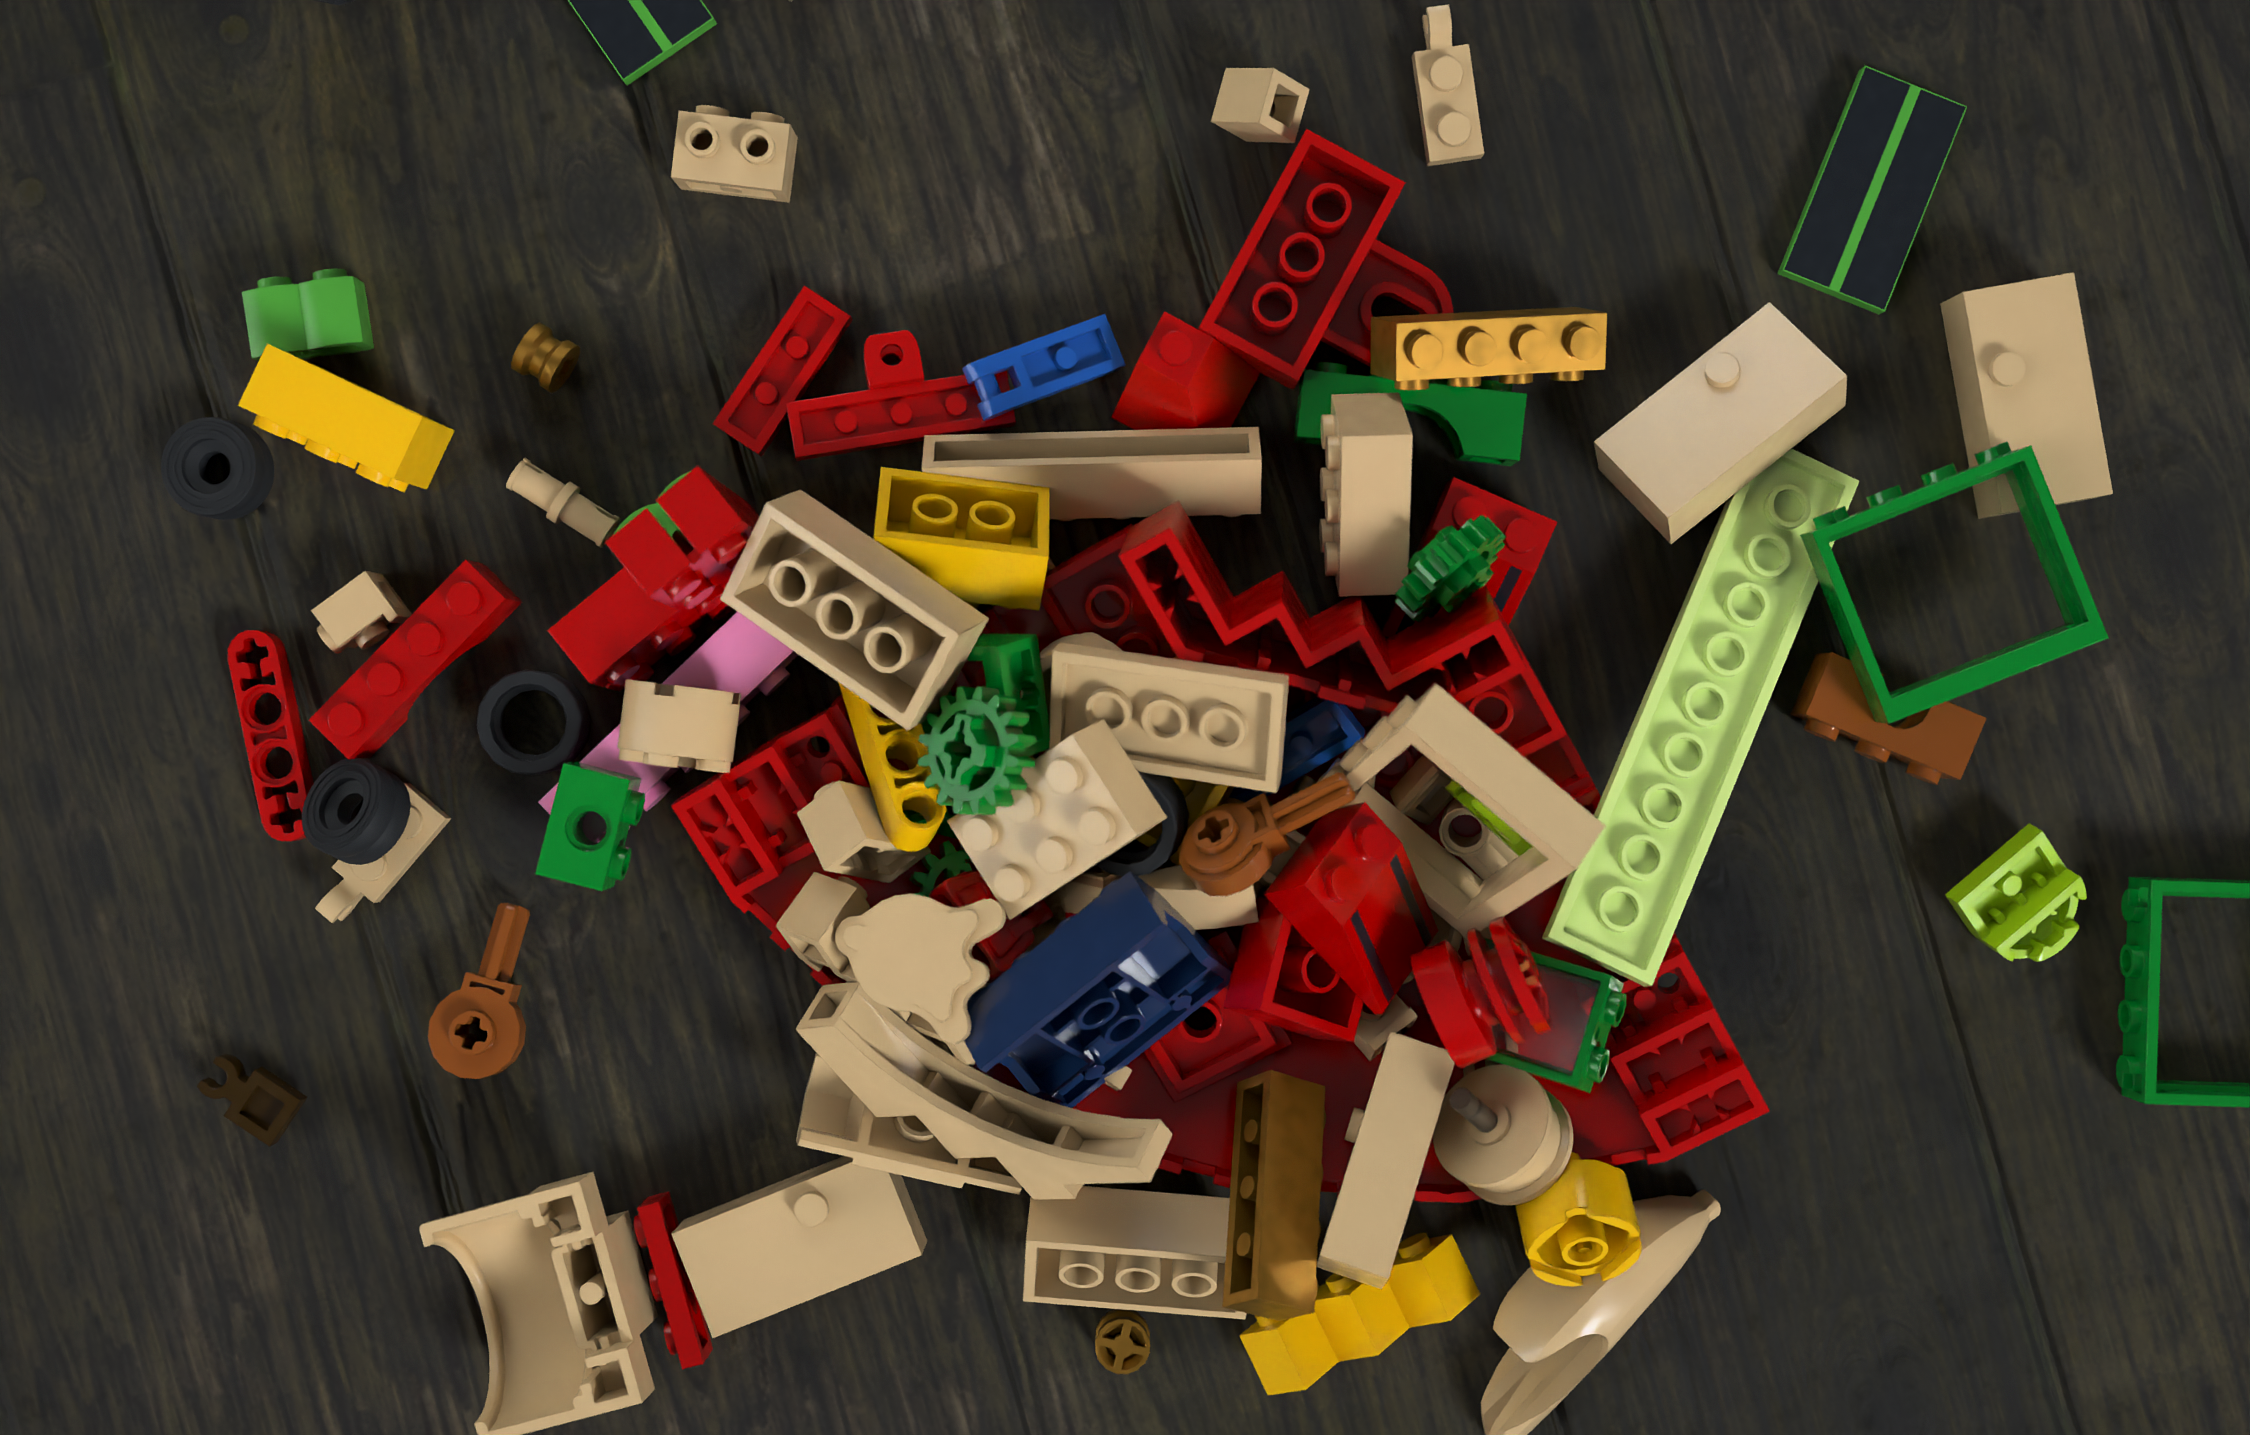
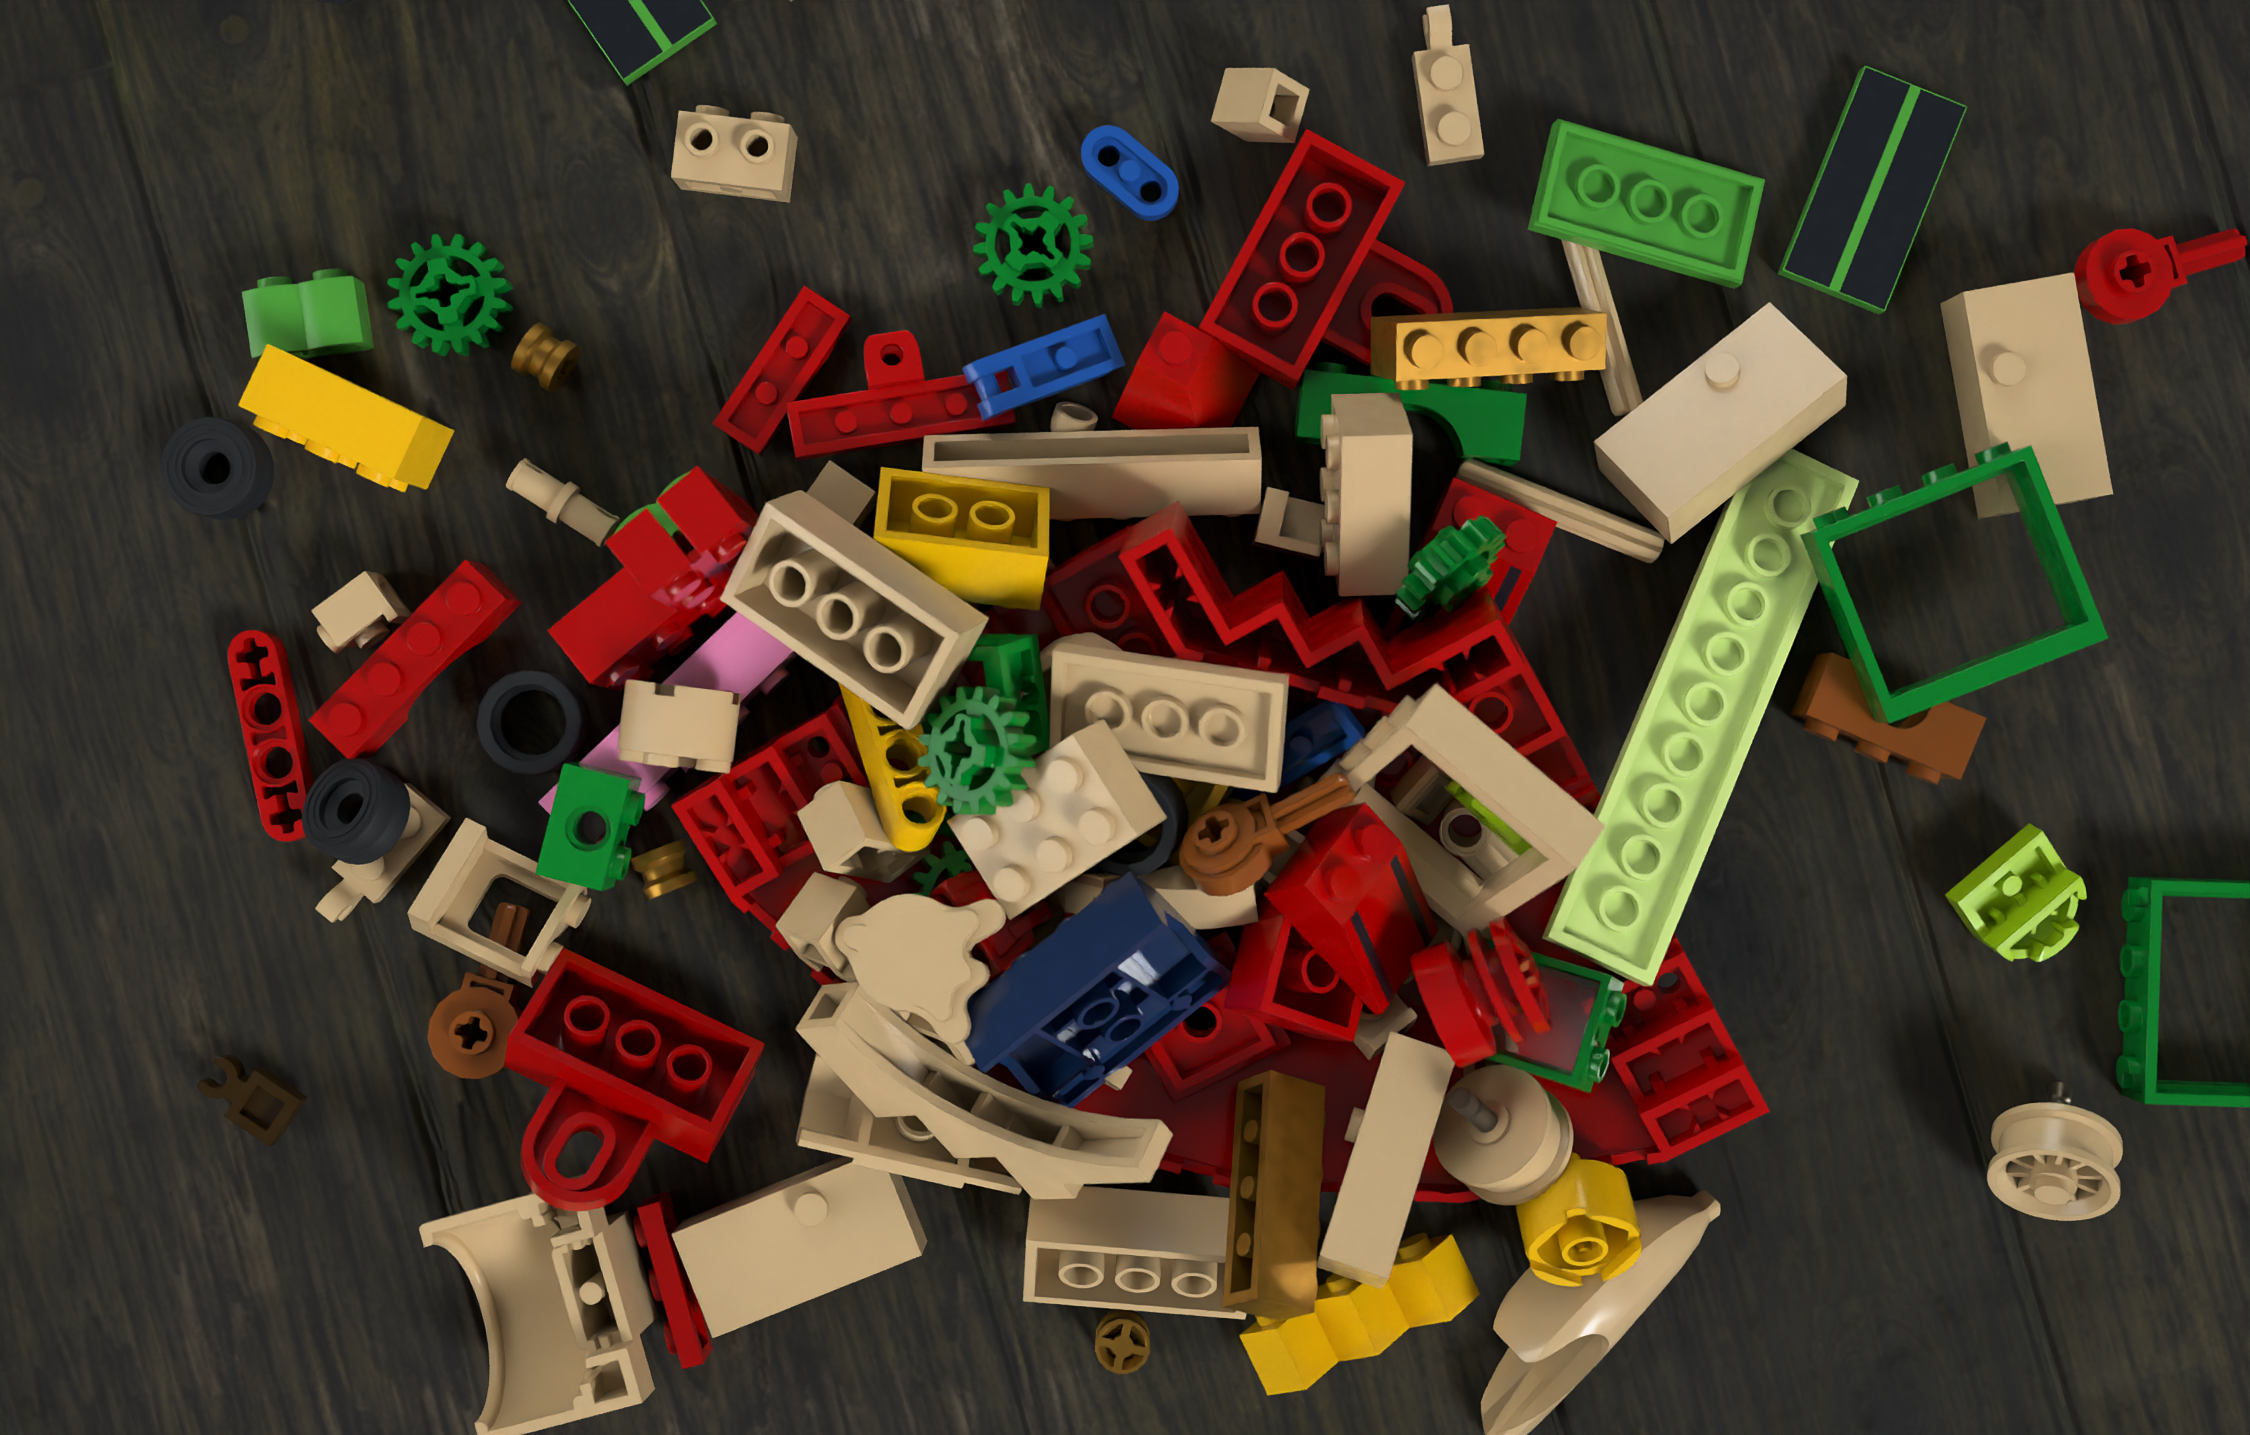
none -> green gear [387,234,513,357]
none -> tan window [407,818,591,988]
none -> red brick [504,947,765,1211]
none -> pearl gold wheel [630,839,699,901]
none -> tan panel [807,460,878,529]
none -> green gear [973,183,1094,308]
none -> tan hinge [1050,401,1098,432]
none -> blue plate [1081,125,1179,221]
none -> tan panel [1252,487,1326,560]
none -> tan axle [1455,458,1665,563]
none -> bright green tile [1528,119,1765,289]
none -> tan axle [1561,239,1643,416]
none -> tan wheel [1987,1082,2123,1221]
none -> red piece [2074,228,2248,325]

